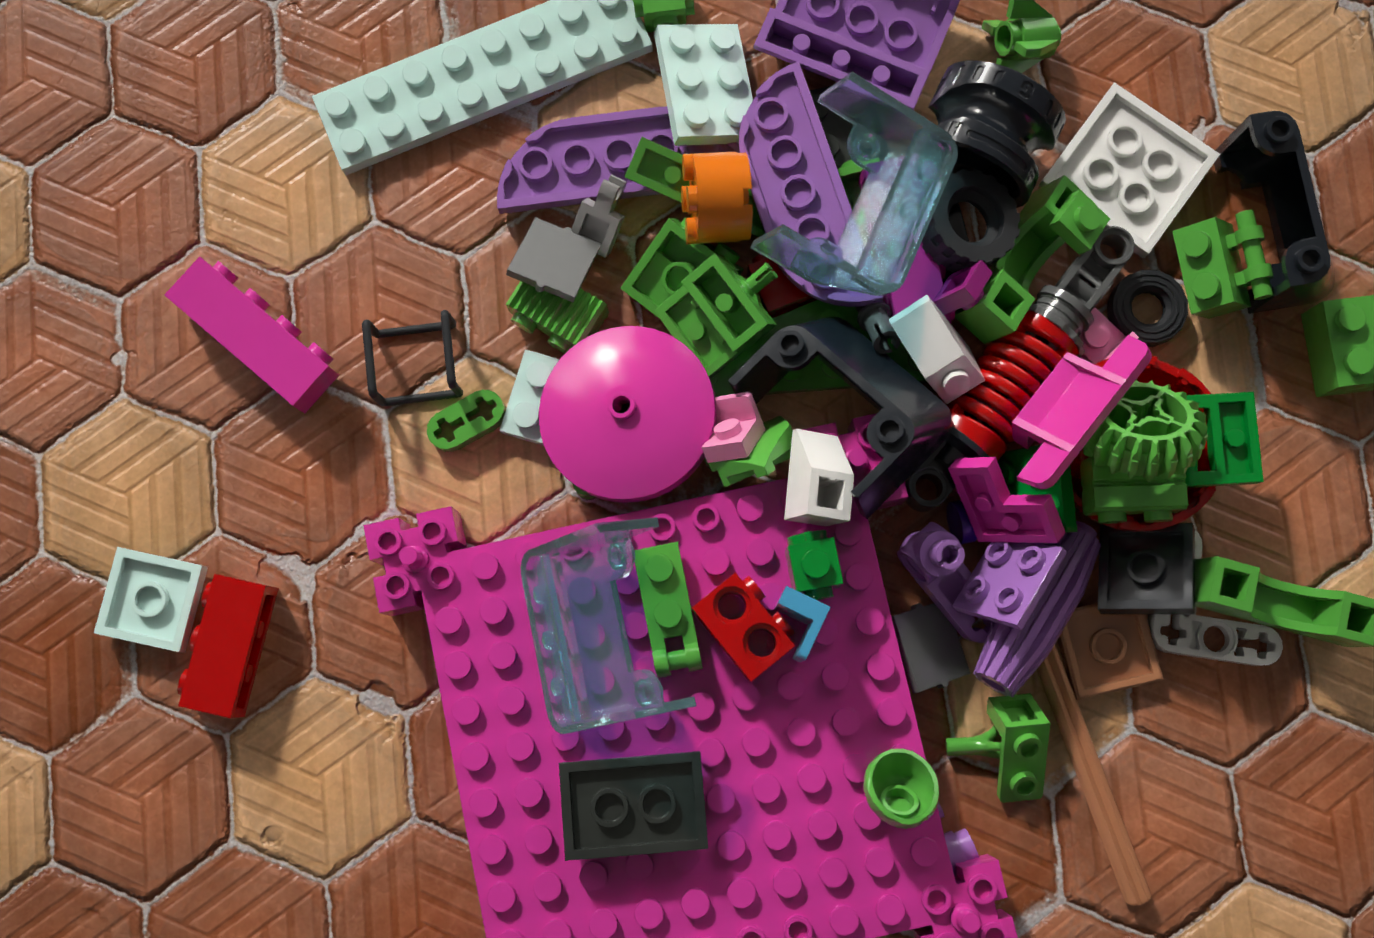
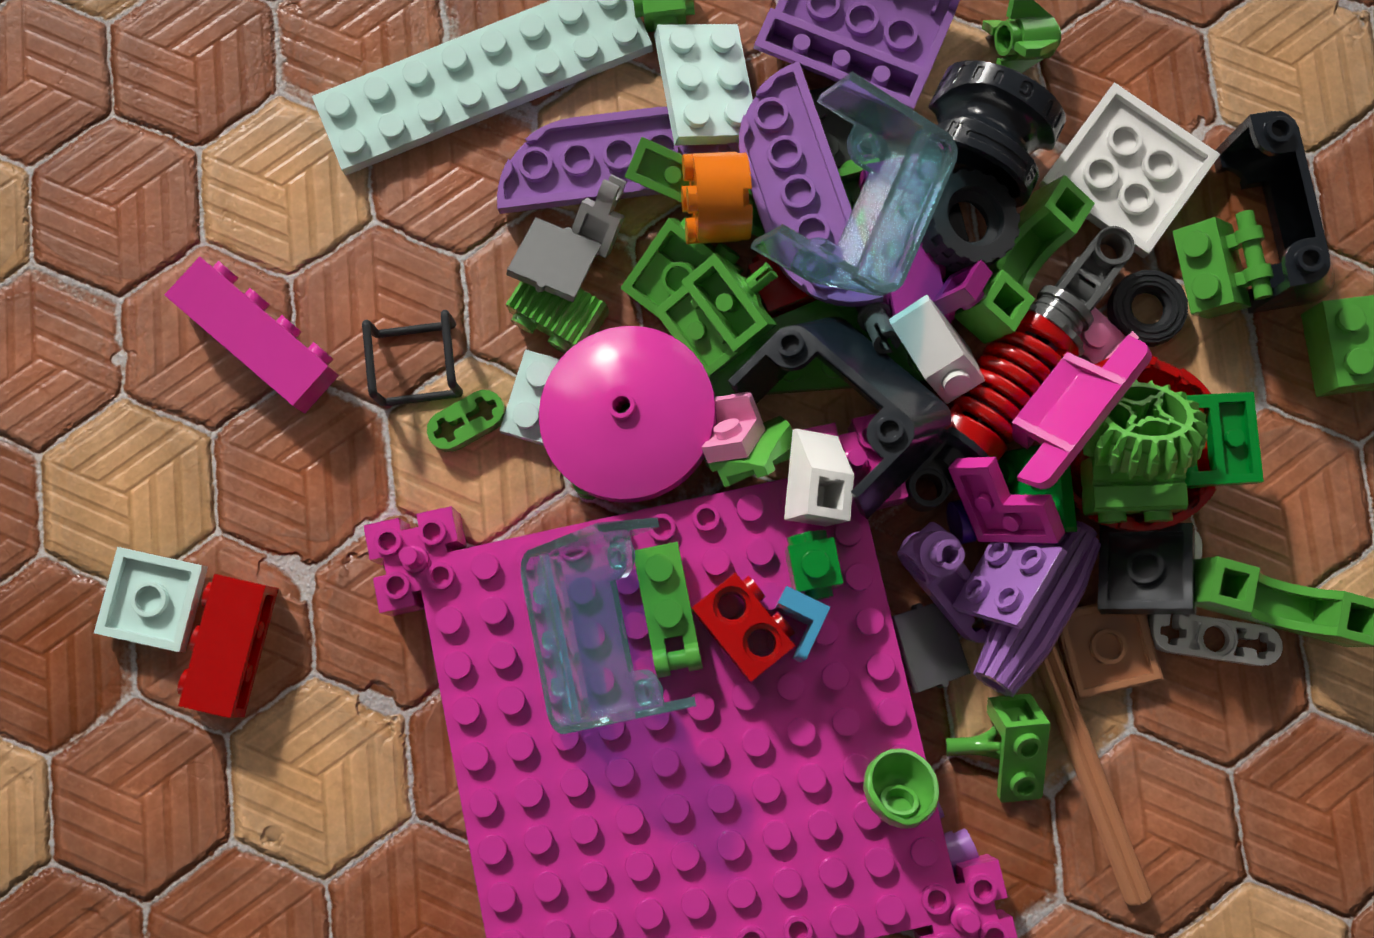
pearl dark grey plate [559,751,708,861] -> none
bright green plate [1048,189,1110,255] -> none

